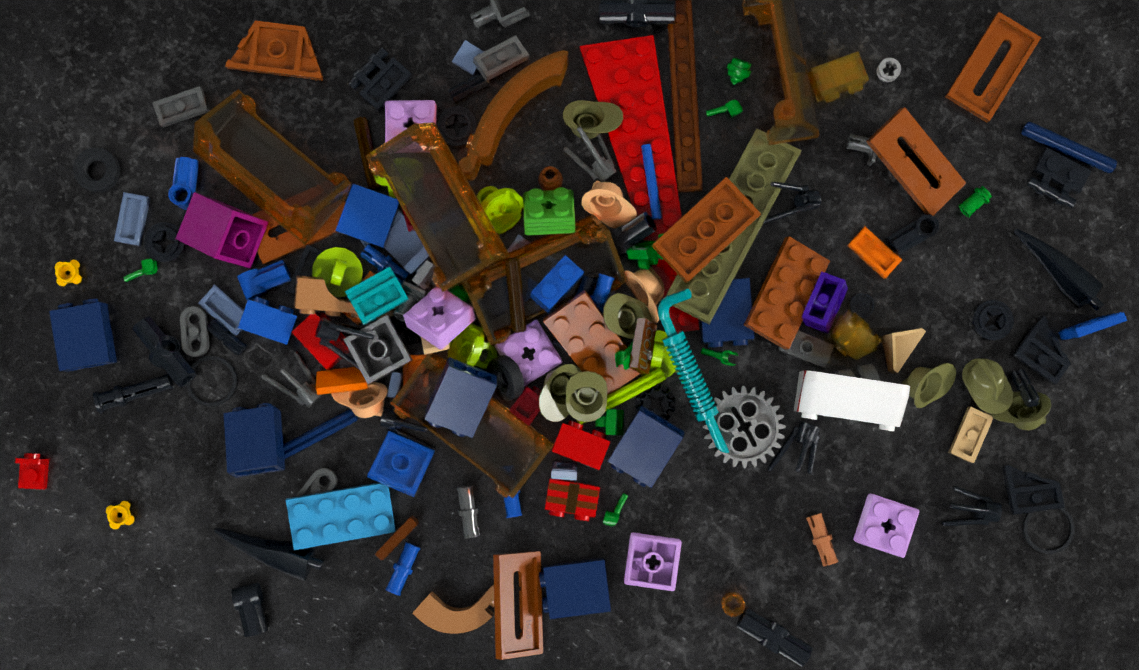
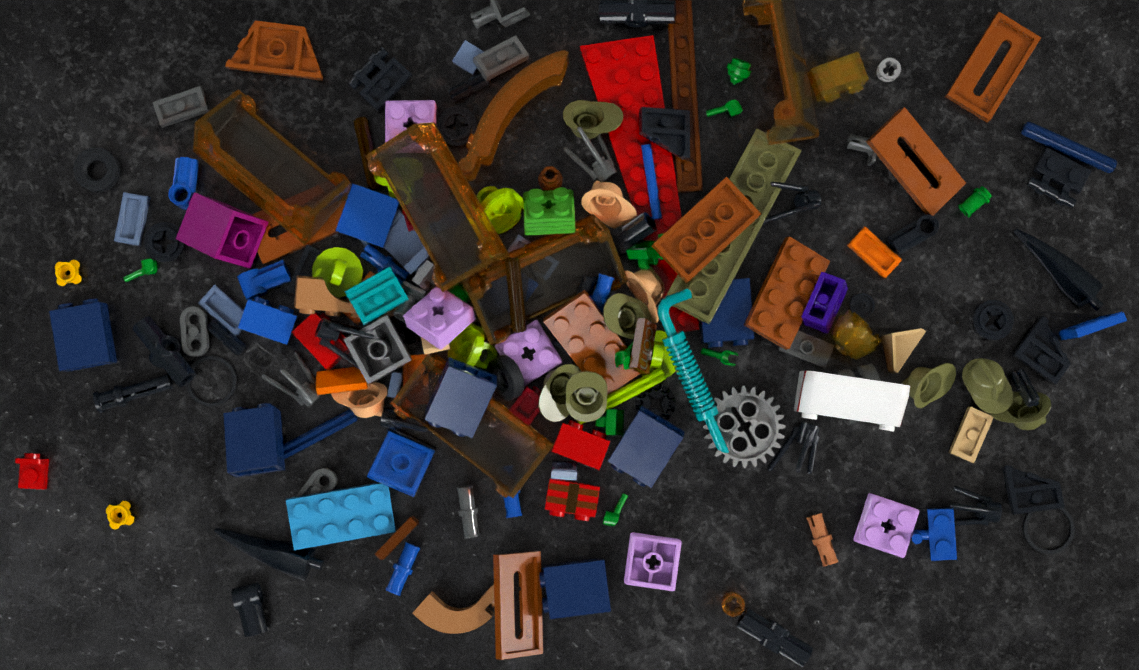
blue brick [530,255,584,314] -> none
none -> black wing [639,107,690,160]
none -> blue plate [911,508,957,561]

